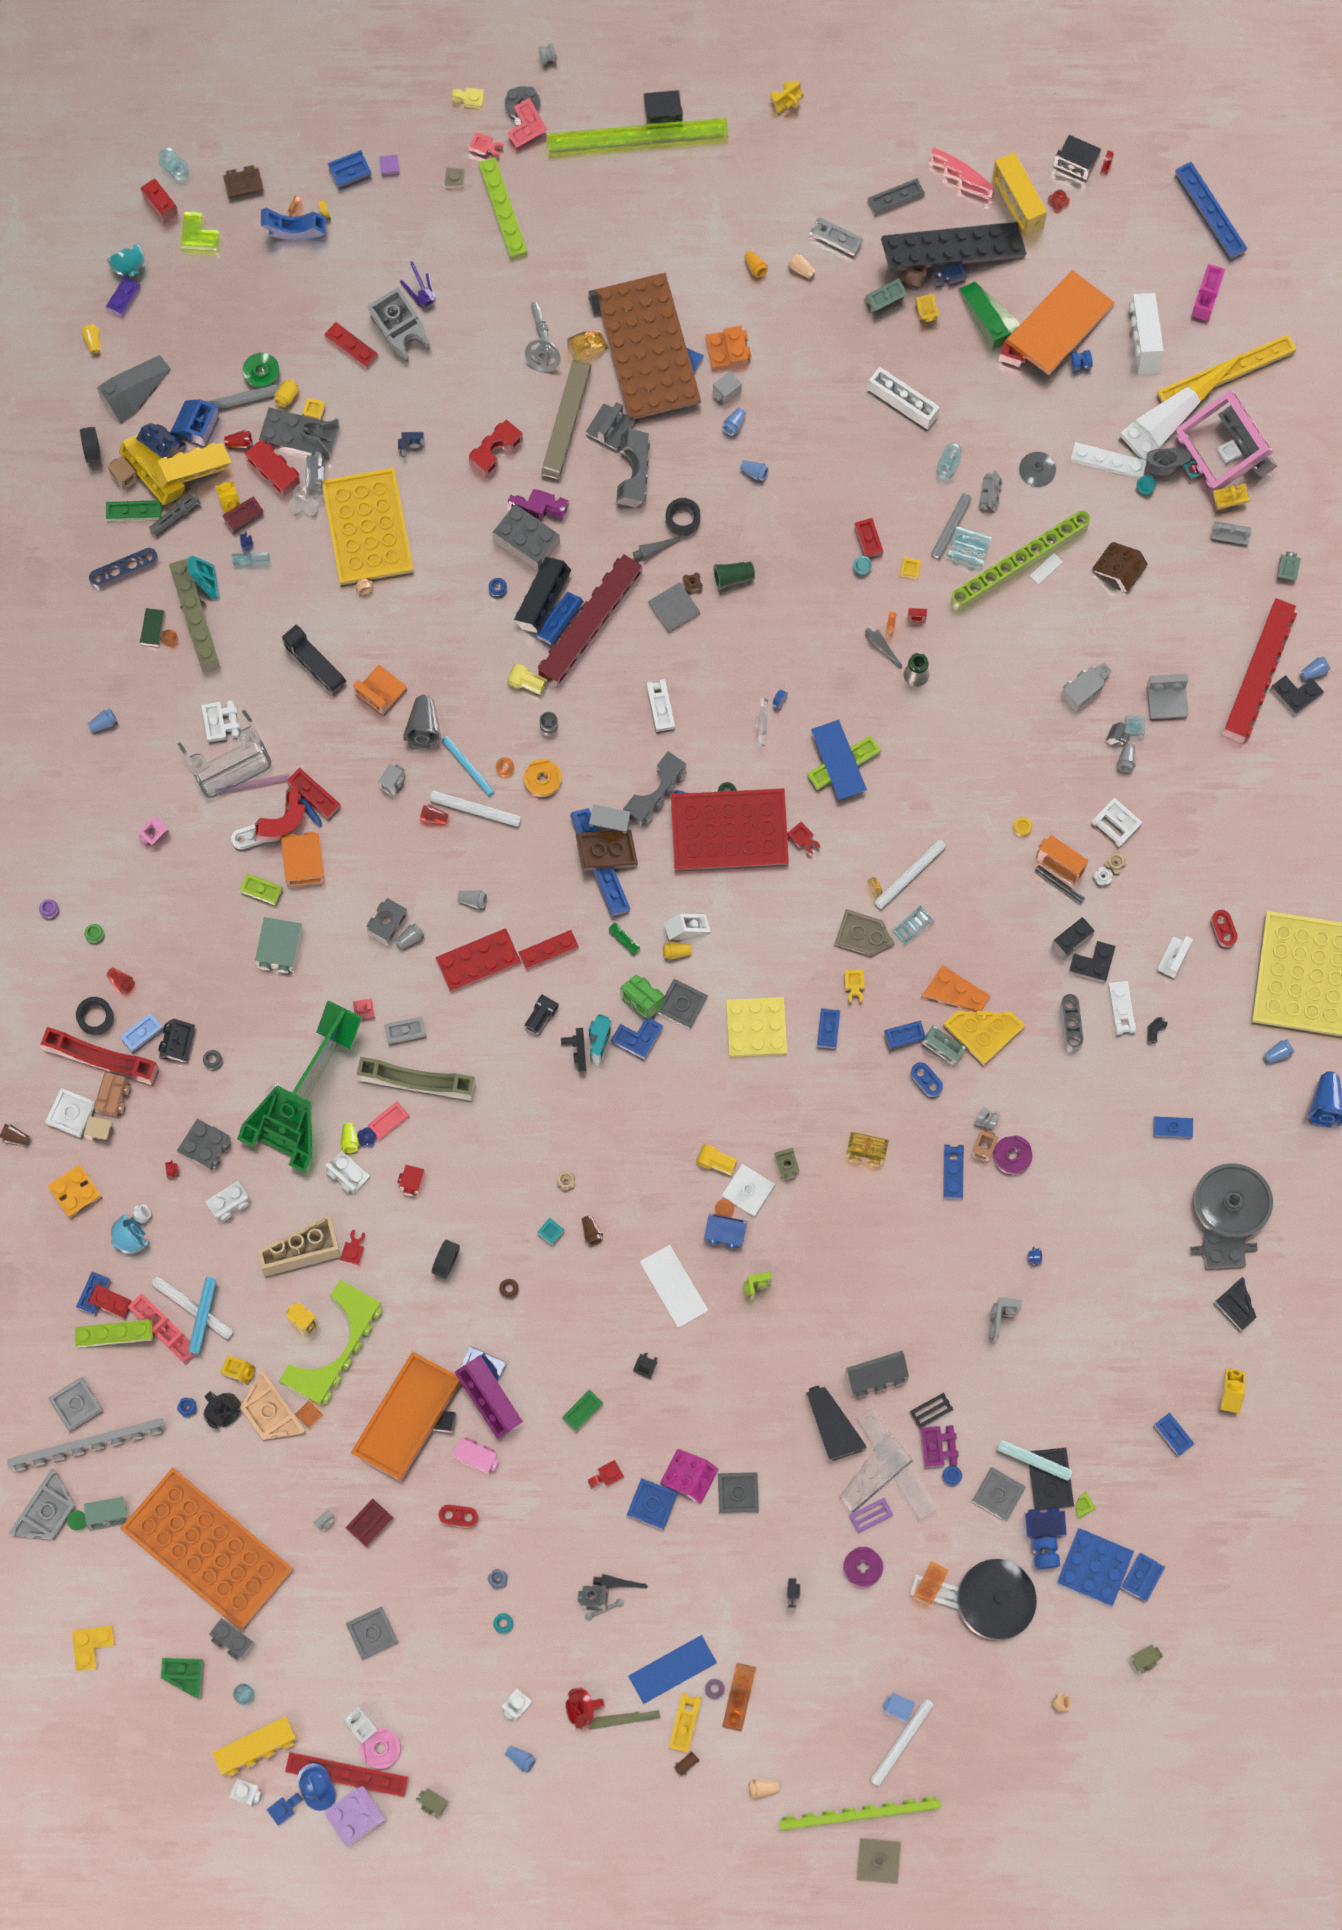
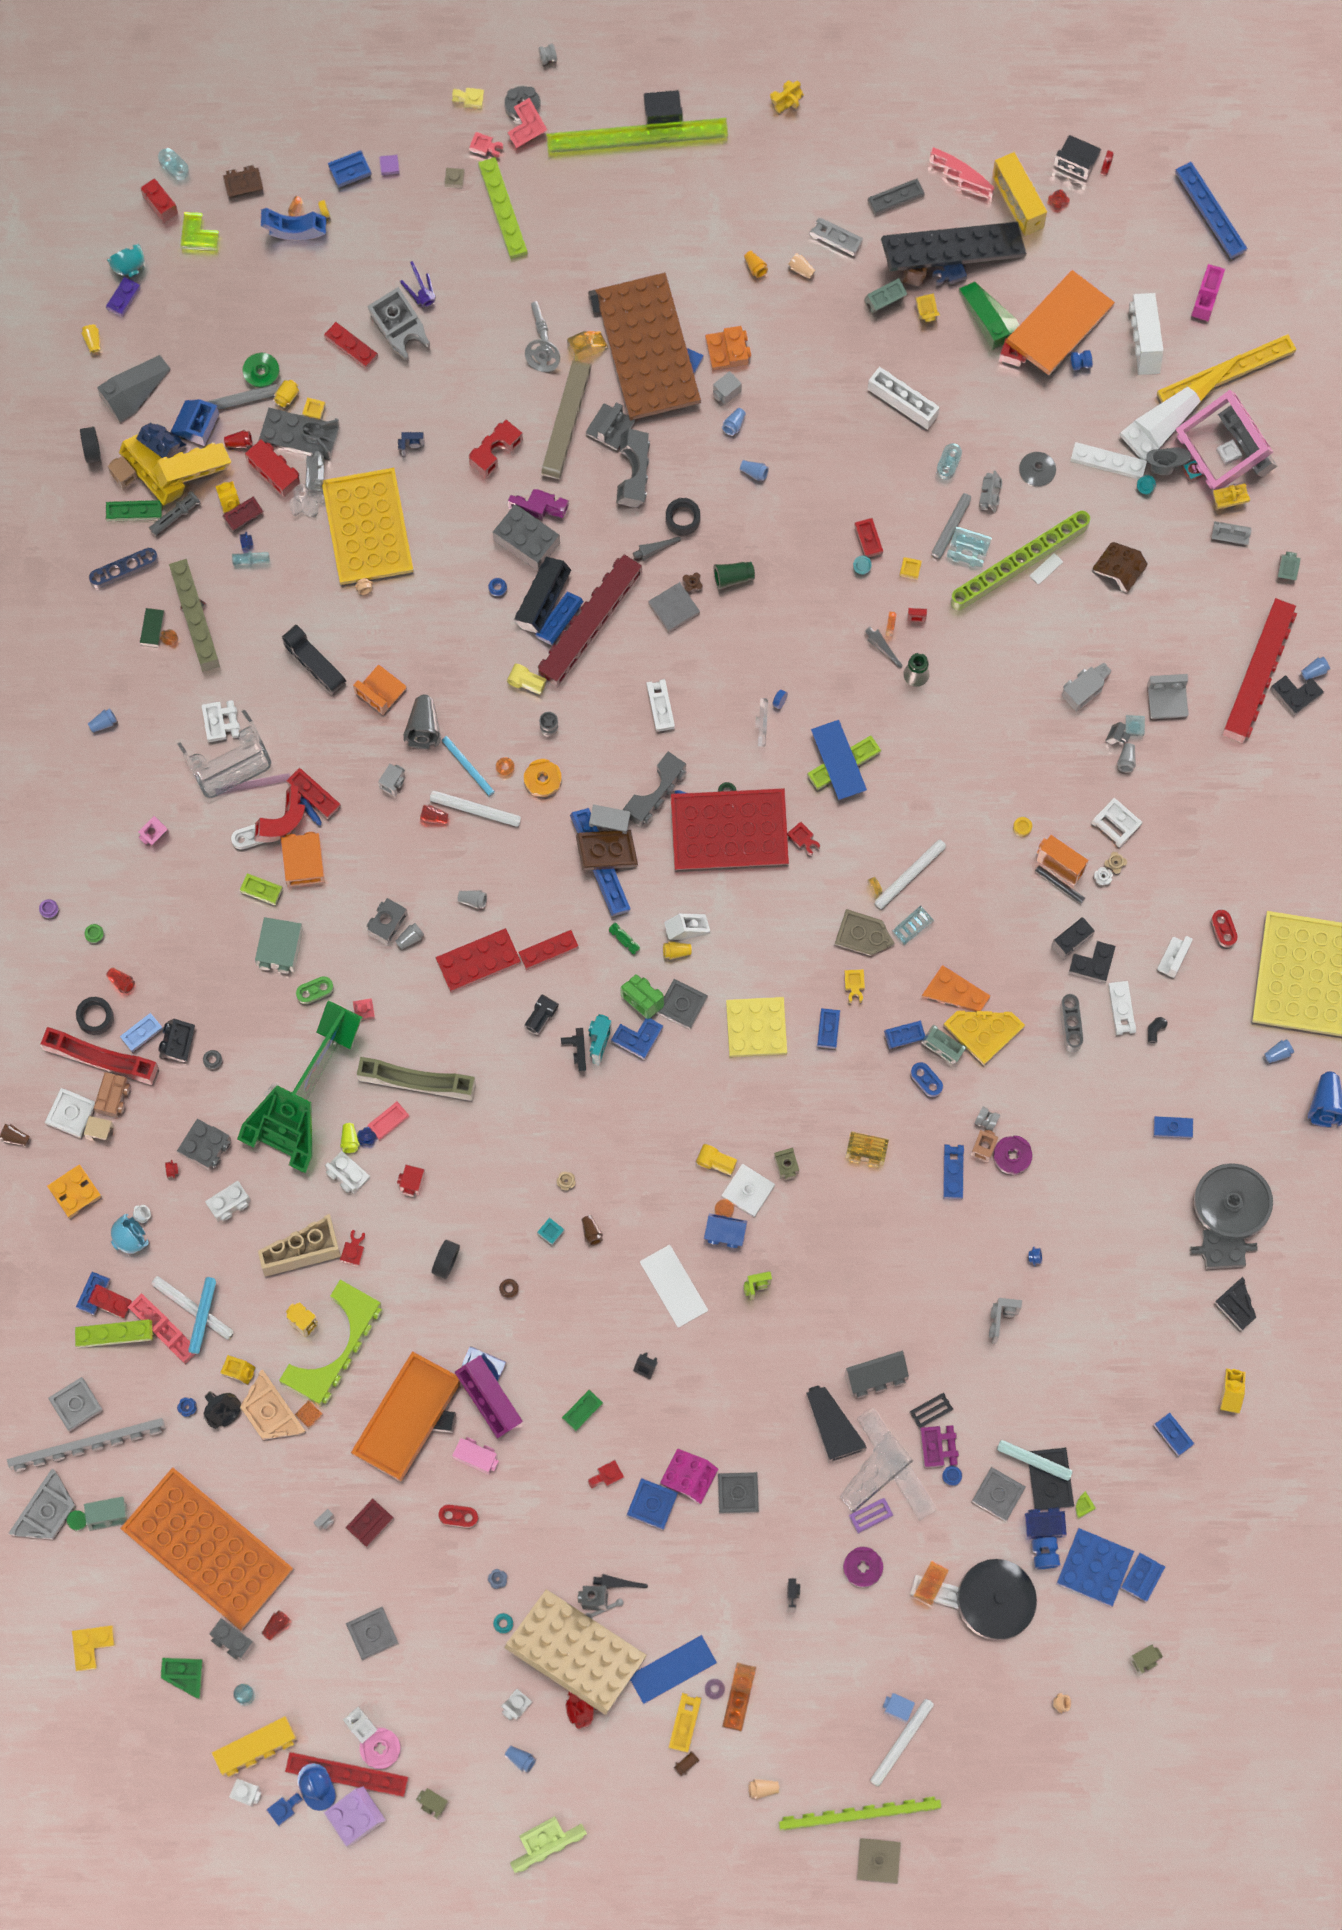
teal wing [187,555,219,600] -> none
light grey plate [384,1016,426,1045] -> none
olive piece [589,1710,661,1730] -> none
none -> clear red cone [261,1610,291,1640]
none -> bright green plate [296,976,334,1004]
none -> tan plate [504,1589,647,1715]
none -> yellowish green bracket [510,1816,587,1873]

